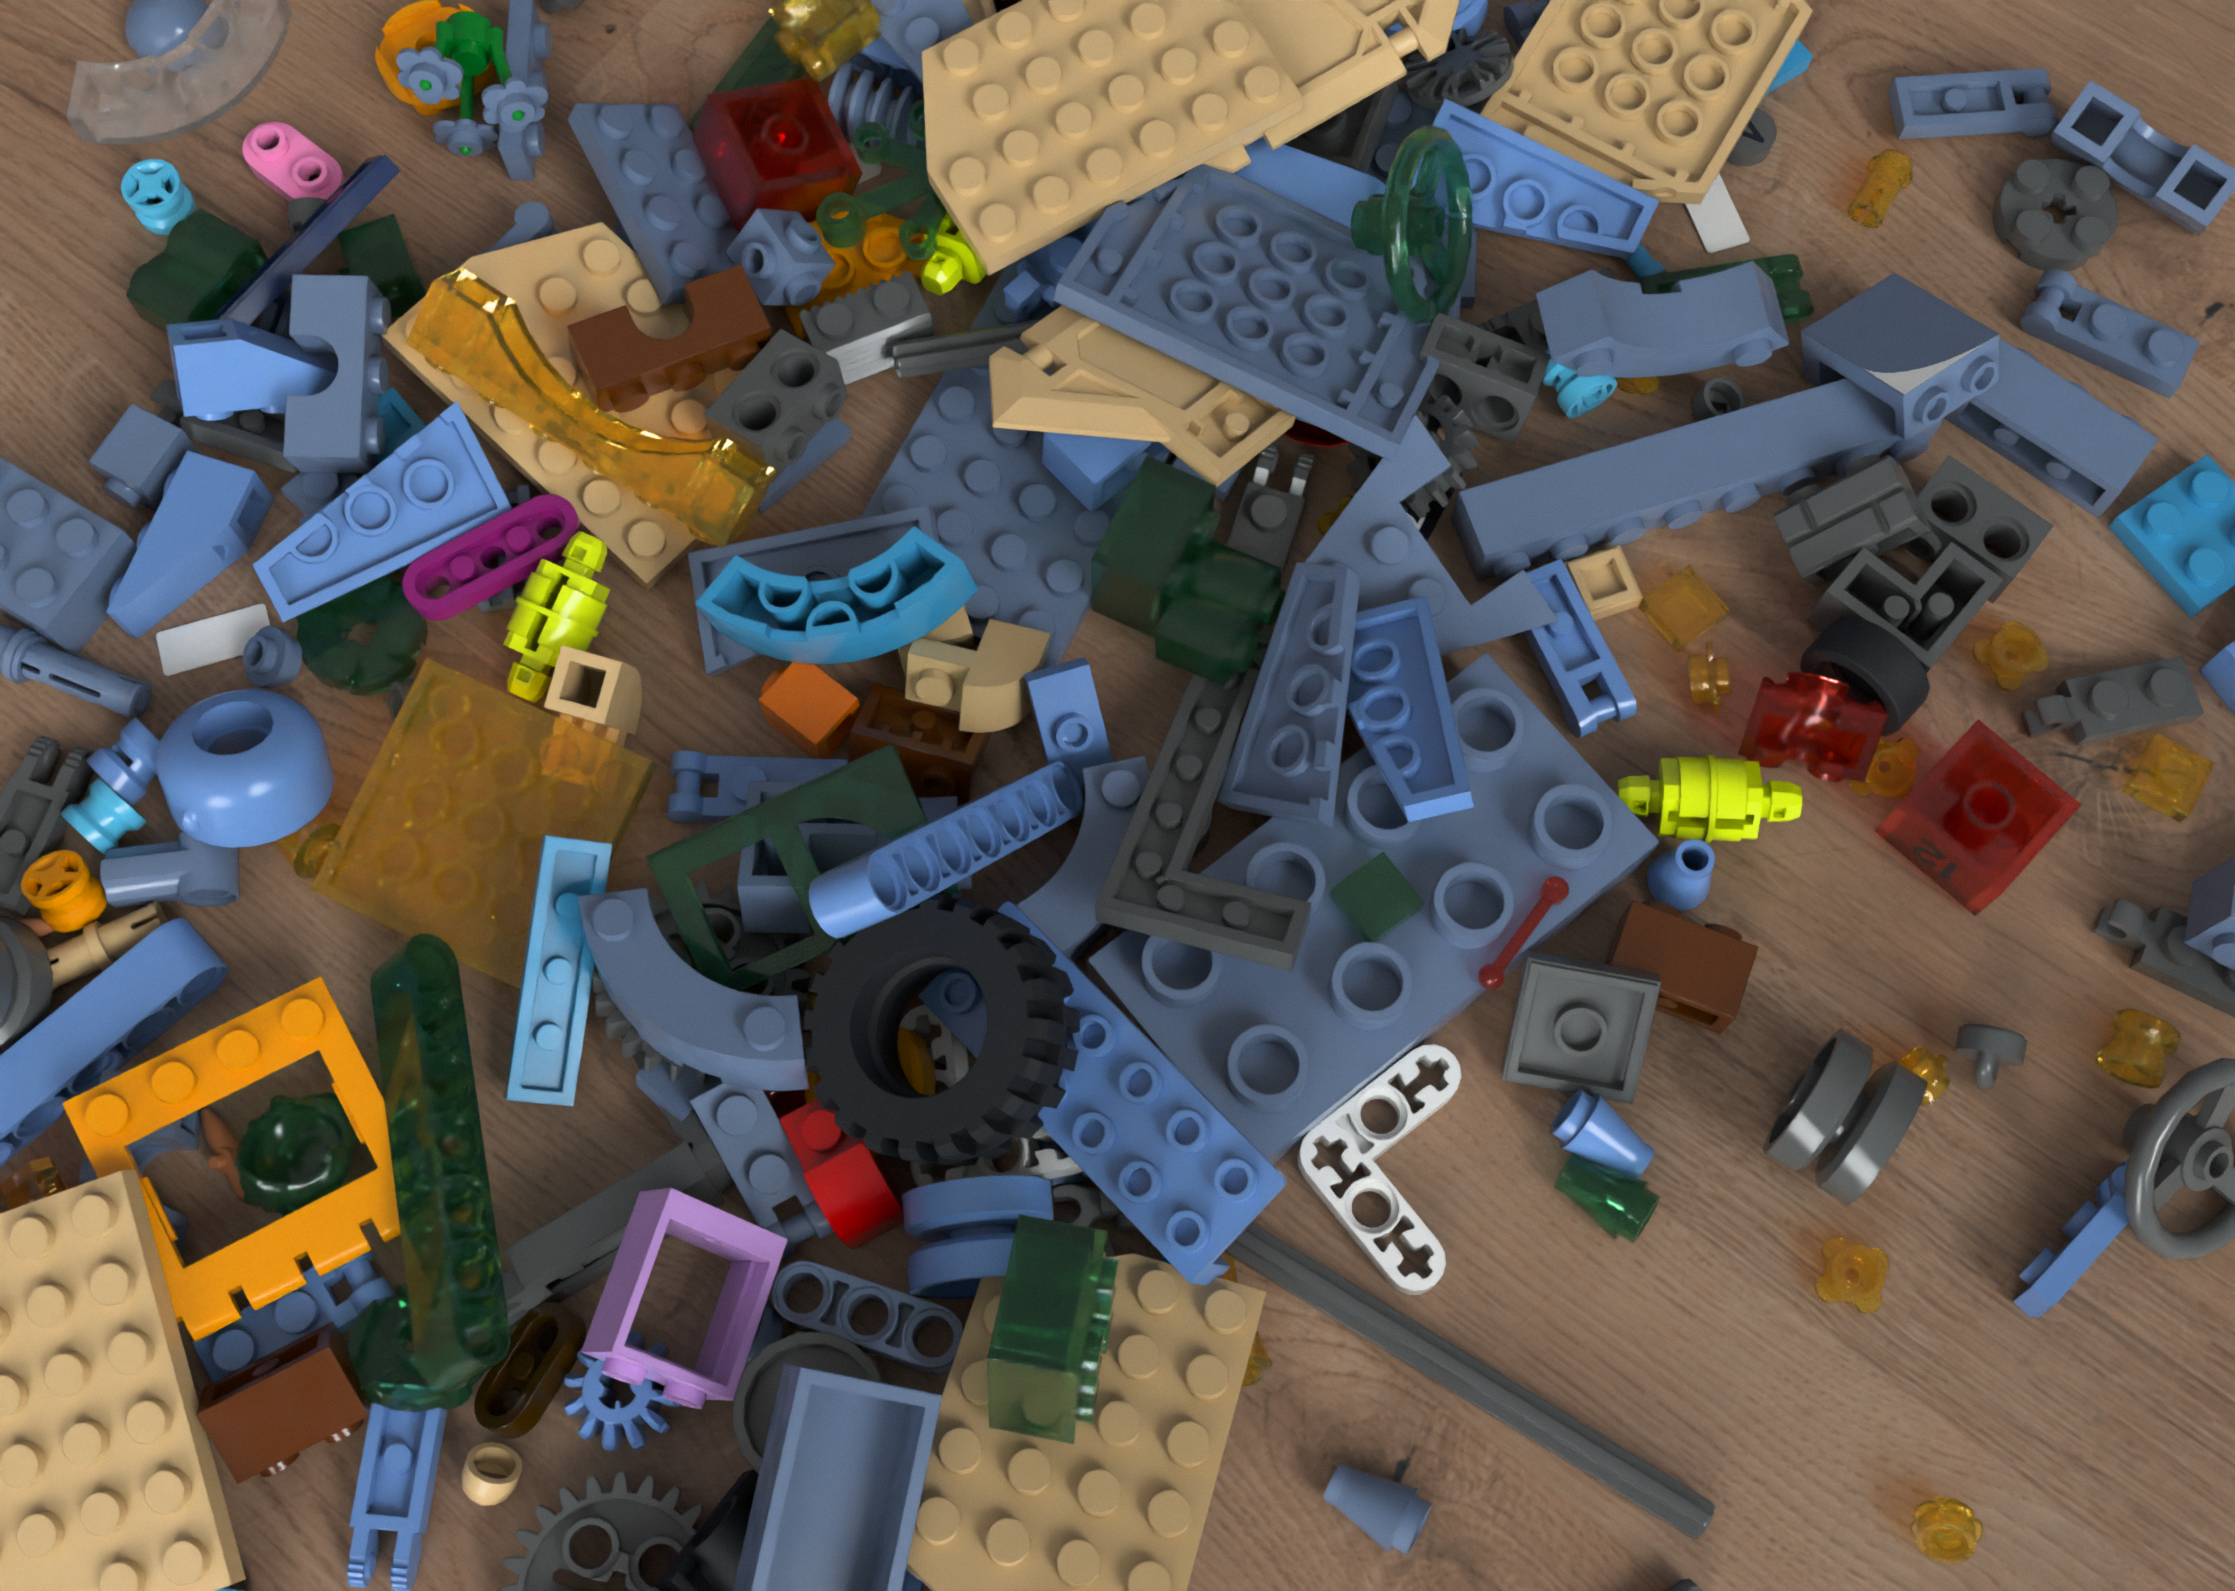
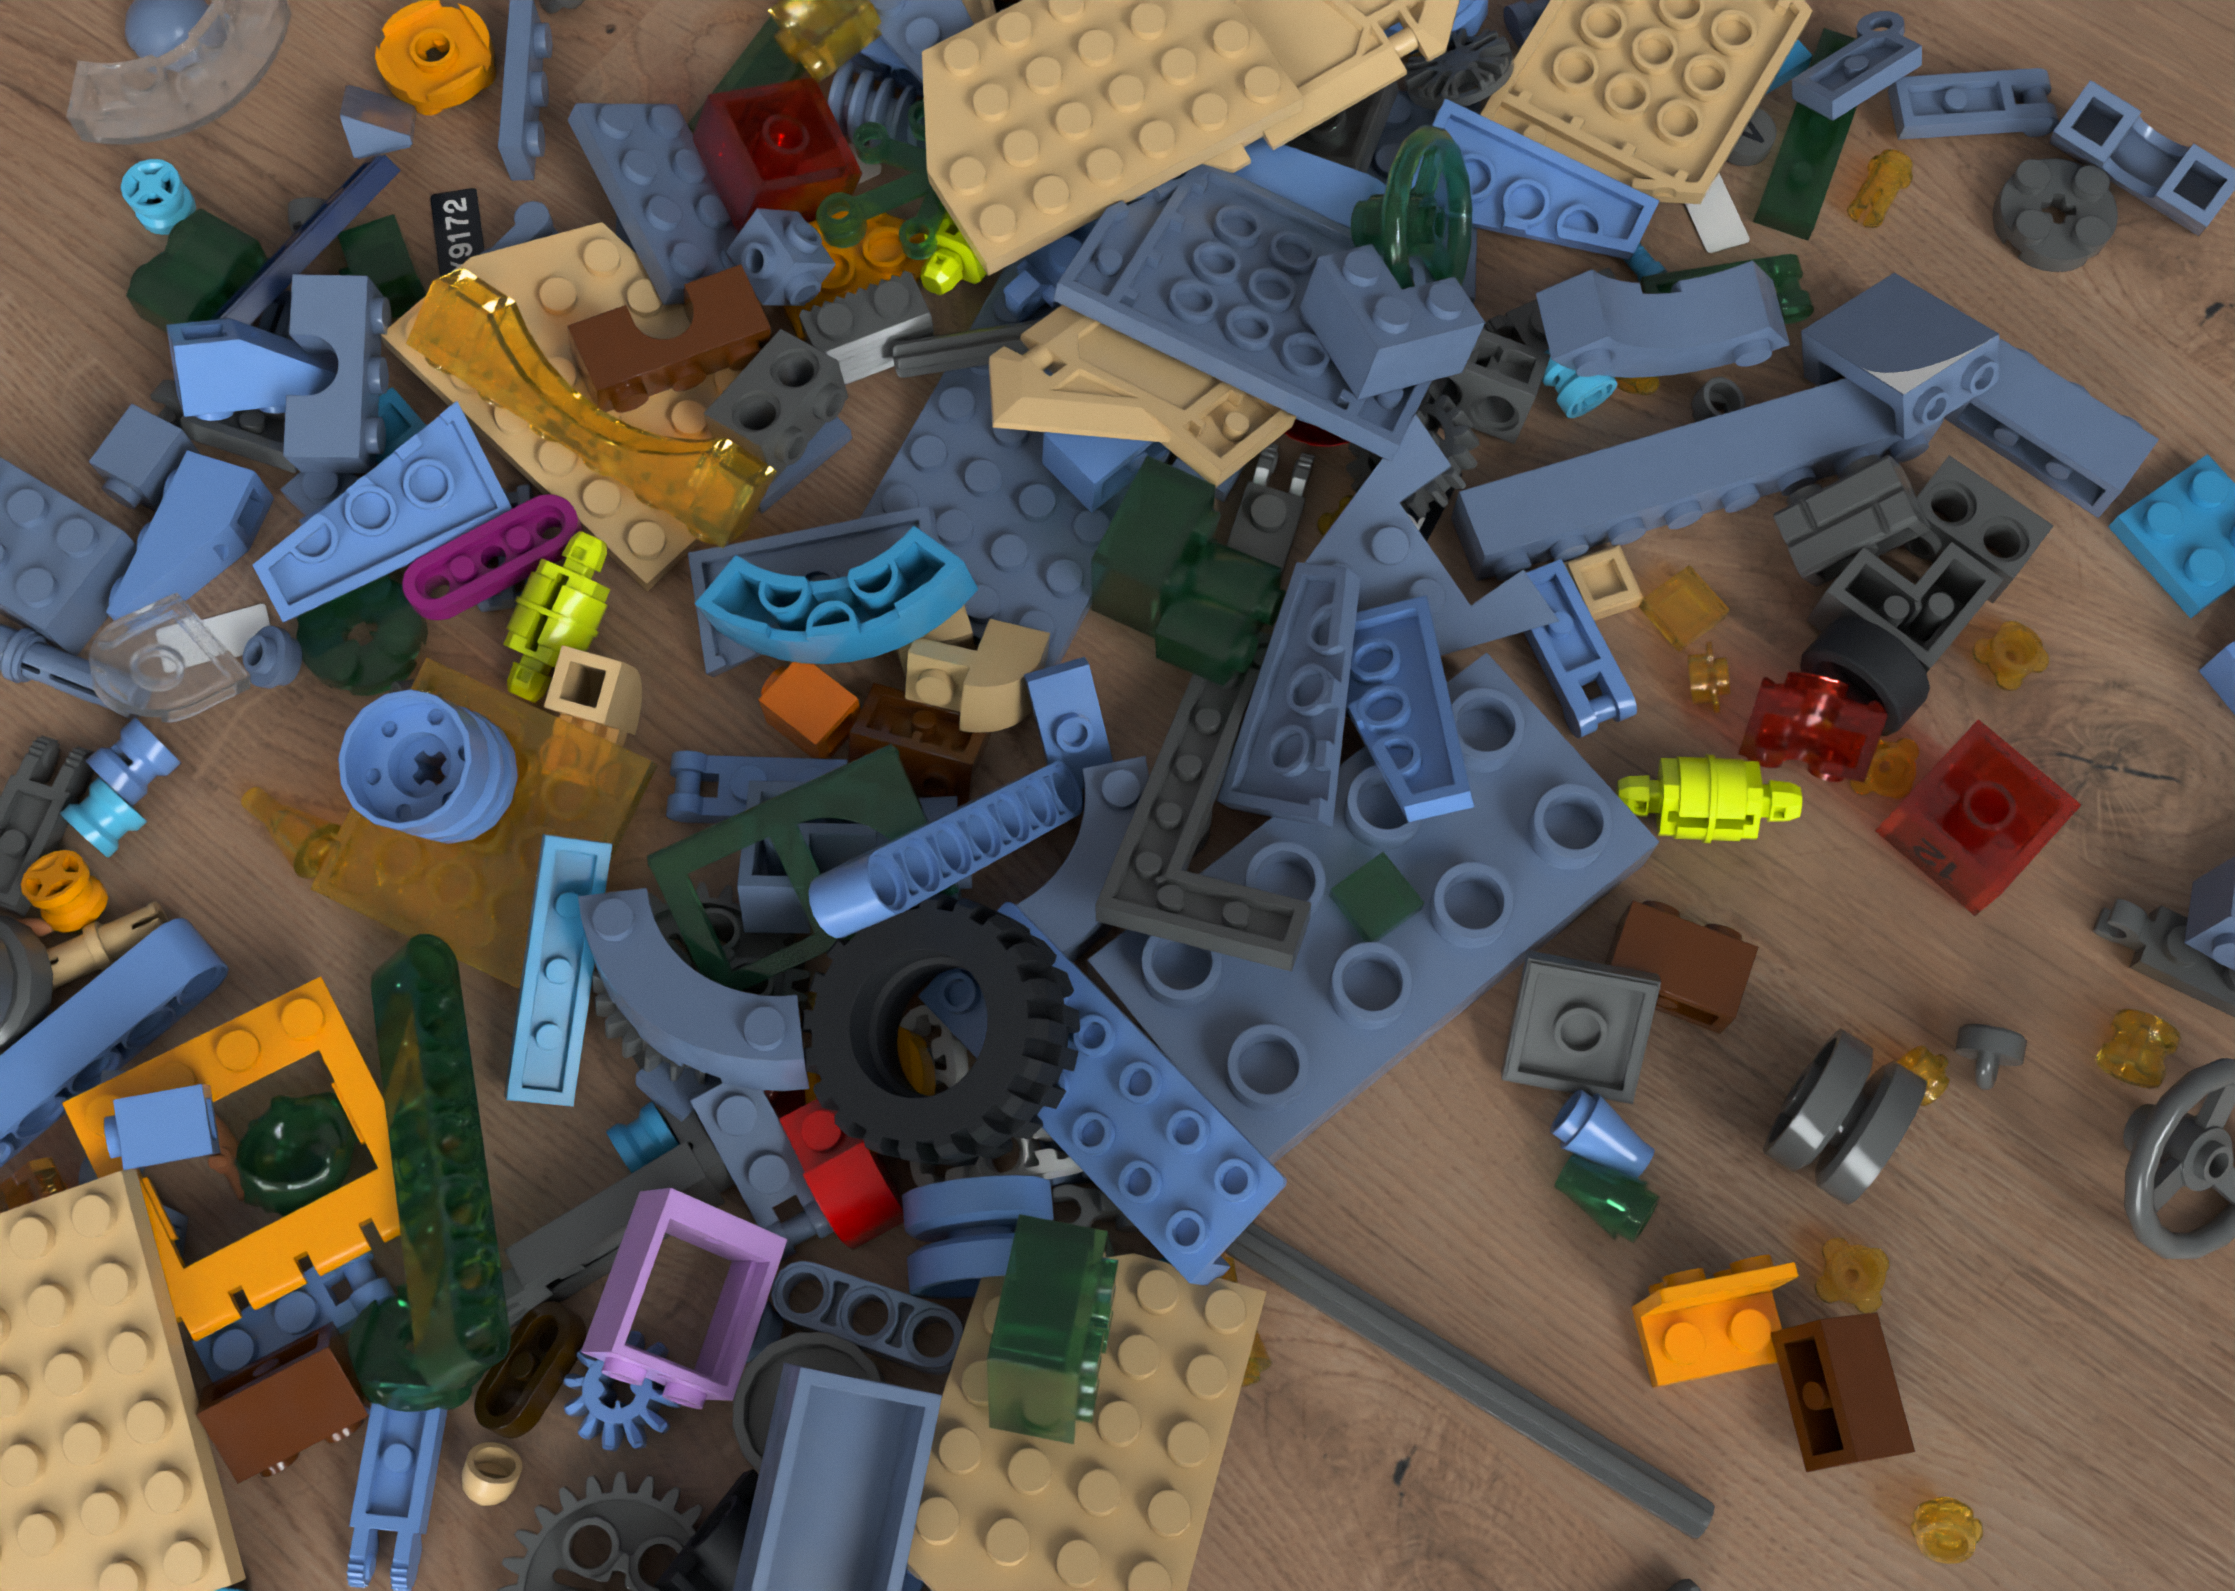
sand blue piece [100,832,240,908] -> none
medium blue piece [156,688,335,848] -> none
bright pink plate [242,121,347,202] -> none
sand blue plant [396,11,548,156] -> none
white beam [1297,1044,1461,1295] -> none
sand blue cone [1323,1462,1432,1555] -> none
clear red hinge [1478,876,1569,989] -> none
medium blue cone [1647,839,1715,911] -> none
medium blue hinge [2013,1157,2160,1319] -> none
sand blue plate [2020,269,2200,399] -> none
dark grey plate [2021,656,2204,746] -> none
clear yellow plate [2122,733,2215,822] -> none
none -> clear tile [89,592,251,722]
none -> medium blue brick [104,1084,221,1170]
none -> medium blue wheel [338,689,518,844]
none -> sand blue slope [340,85,416,159]
none -> black sticker [430,188,484,282]
none -> dark azure wheel [606,1101,680,1173]
none -> sand blue brick [1299,244,1485,400]
none -> light orange bracket [1632,1255,1799,1388]
none -> clear green tile [1753,28,1858,241]
none -> reddish brown brick [1770,1312,1915,1472]
none -> sand blue hinge [1791,11,1922,121]

